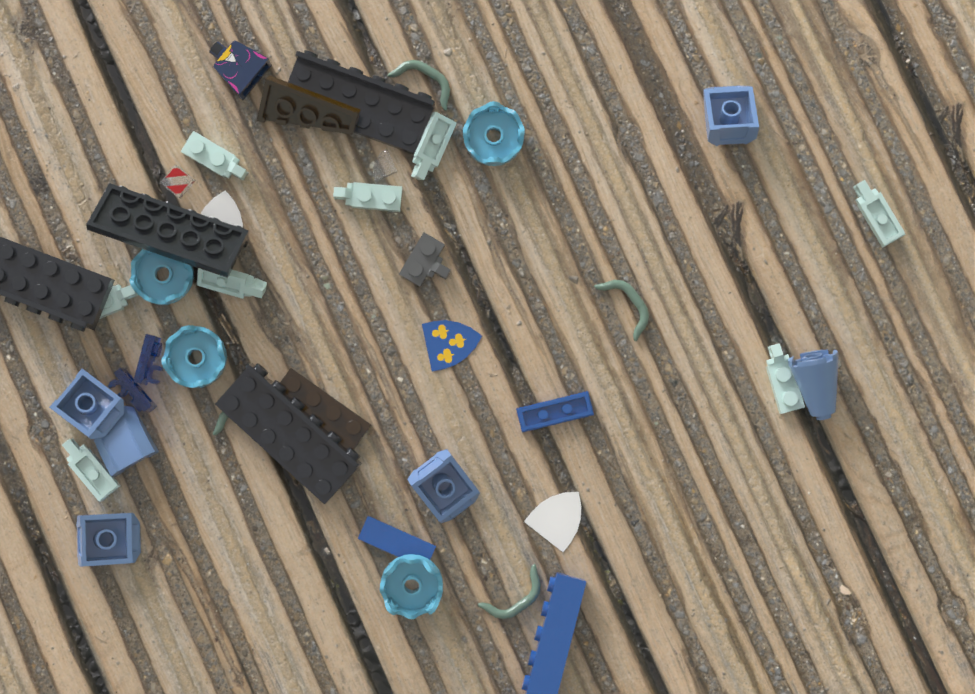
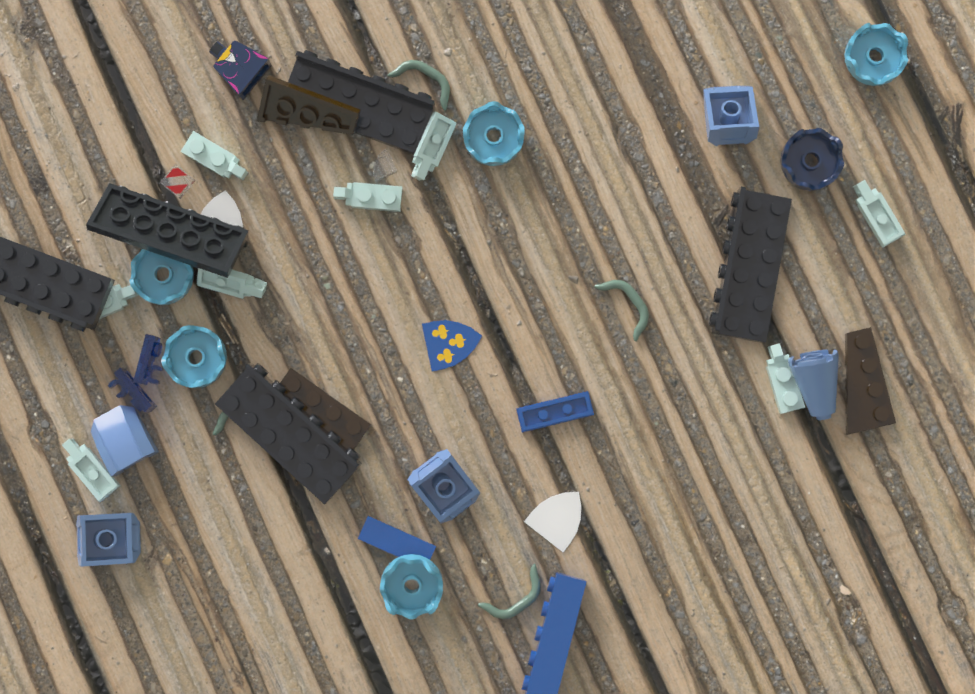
medium blue slope [49,369,124,439] -> none
dark grey hinge [399,232,451,287] -> none
none -> black bracket [709,186,792,343]
none -> dark blue plate [780,128,844,191]
none -> medium azure plate [844,23,908,86]
none -> dark brown wing [845,327,896,435]

